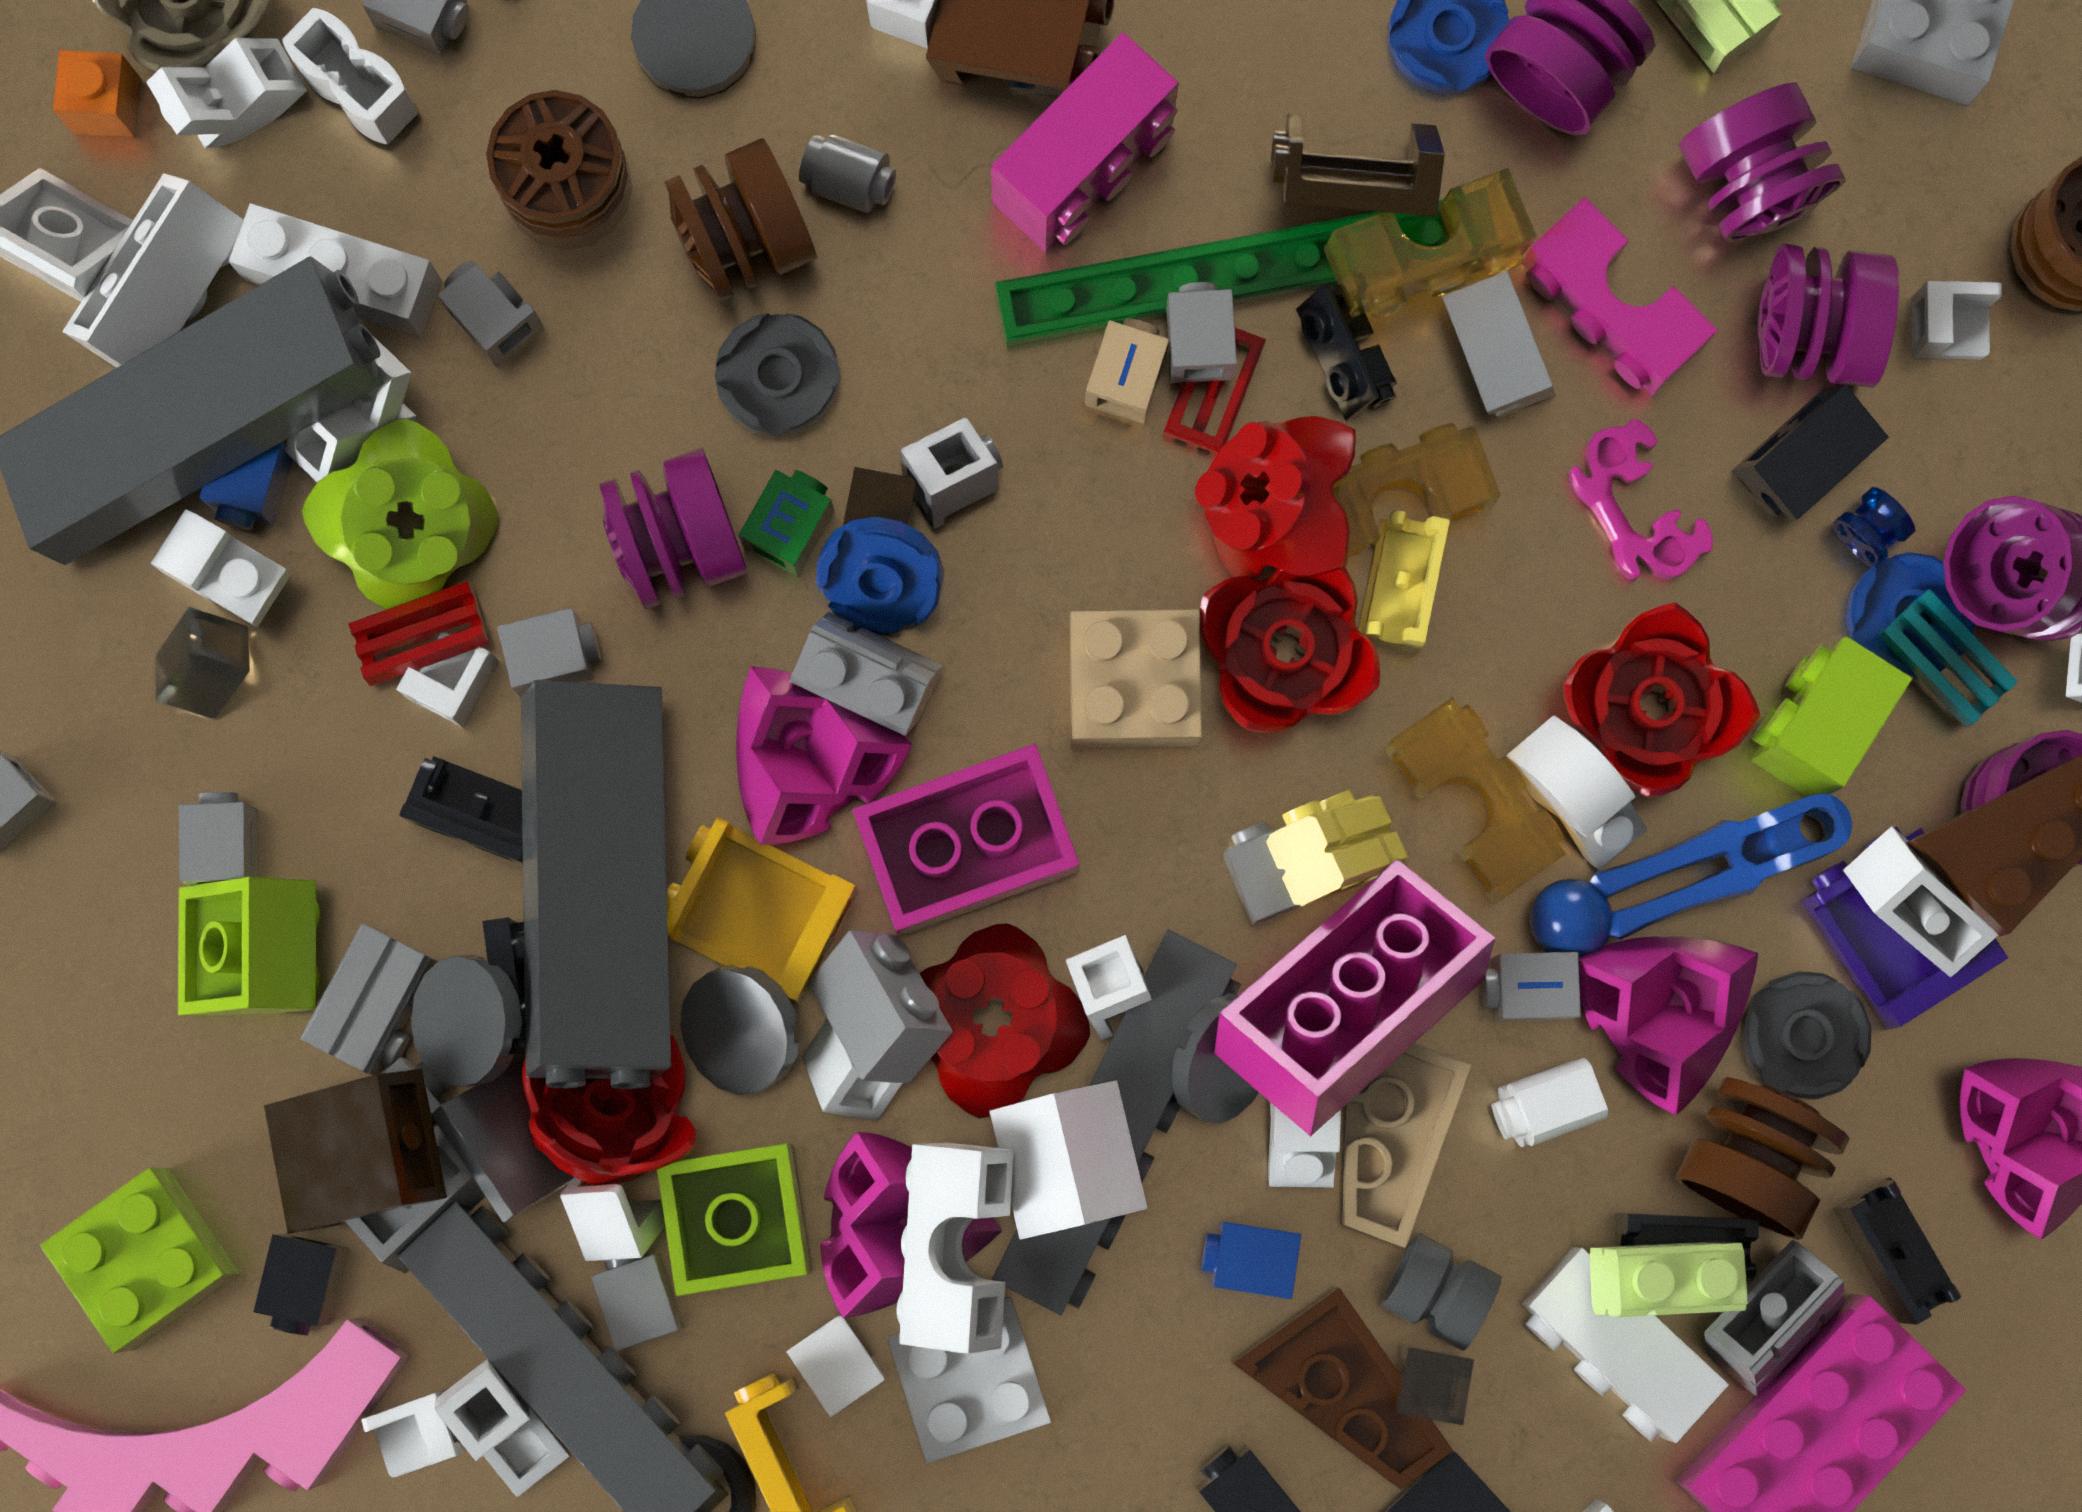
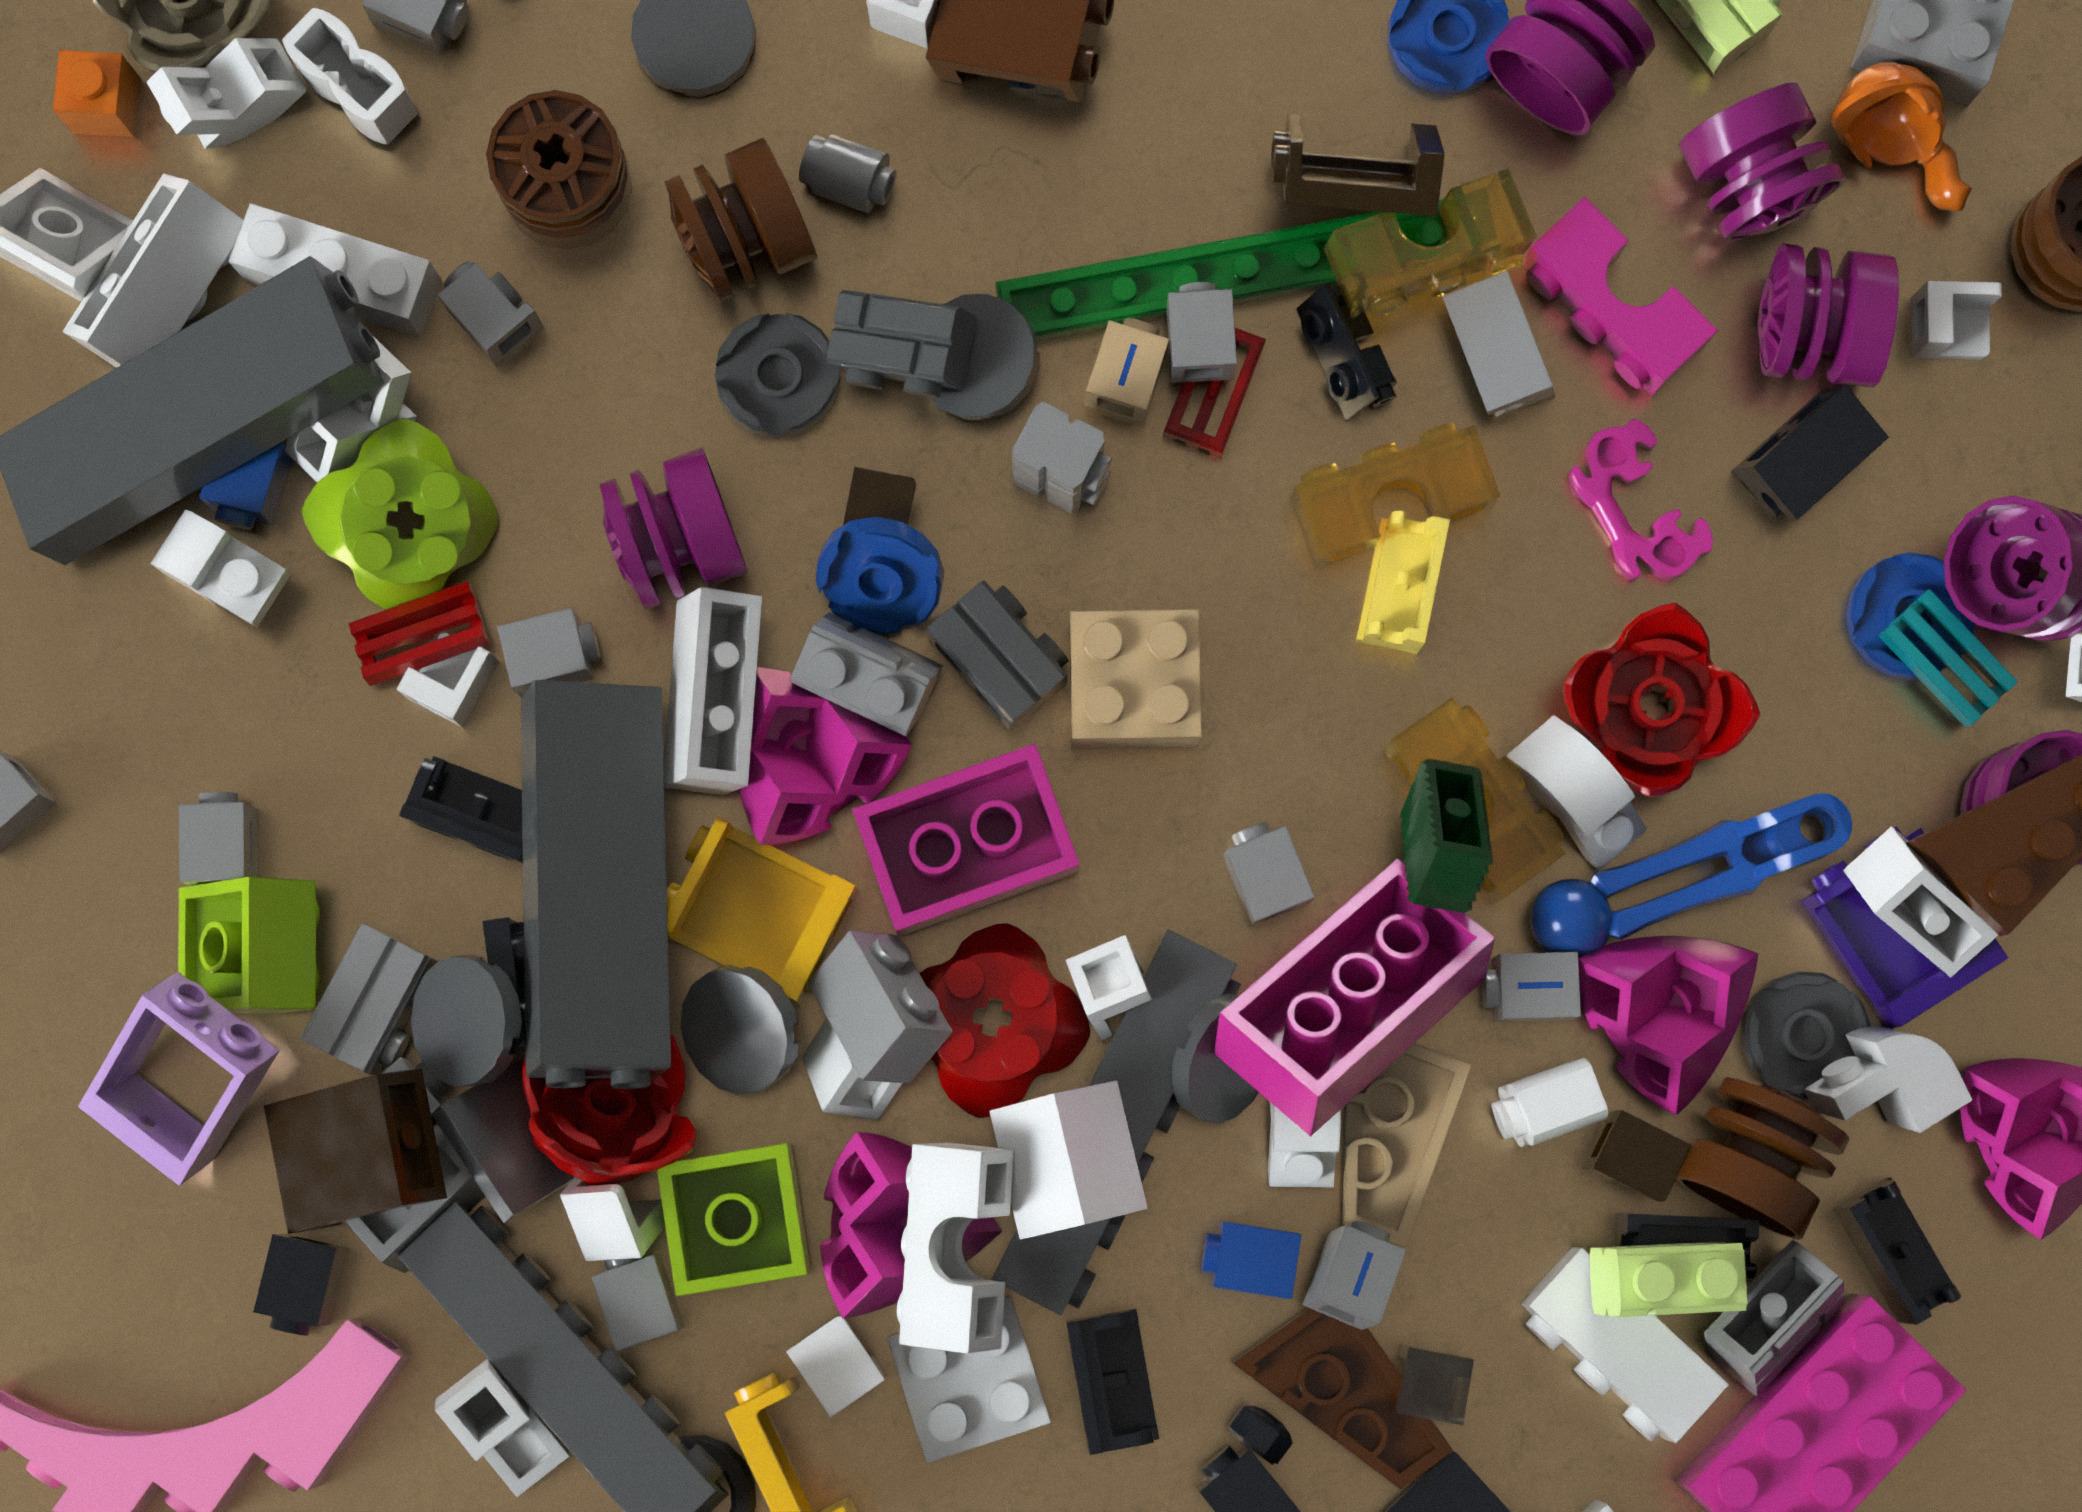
lime brick [40,1167,241,1354] -> none
clear smoke panel [155,607,250,718] -> none
white panel [361,1390,467,1477] -> none
green brick [738,469,835,577] -> none
light grey brick [900,417,1003,530] -> none
dark pink brick [991,32,1179,253] -> none
red brick [1195,416,1356,579] -> none
red brick [1199,567,1381,732] -> none
light yellow brick [1266,790,1409,906] -> none
dark grey wheel [1381,1233,1502,1351] -> none
lime brick [1750,636,1913,797] -> none
clear blue wheel [1833,487,1916,567] -> none
none -> lavender window [78,972,280,1186]
none -> white brick [664,587,762,795]
none -> dark grey brick [826,289,977,399]
none -> dark grey brick [926,580,1069,732]
none -> dark grey tile [930,294,1040,420]
none -> light grey brick [1012,401,1113,514]
none -> black hinge [1066,1308,1159,1455]
none -> black tile [1227,1405,1293,1465]
none -> light grey brick [1303,1221,1406,1330]
none -> dark green brick [1399,758,1493,913]
none -> dark brown panel [1583,1110,1692,1202]
none -> white brick [1804,1026,1972,1133]
none -> orange piece [1831,61,1972,211]

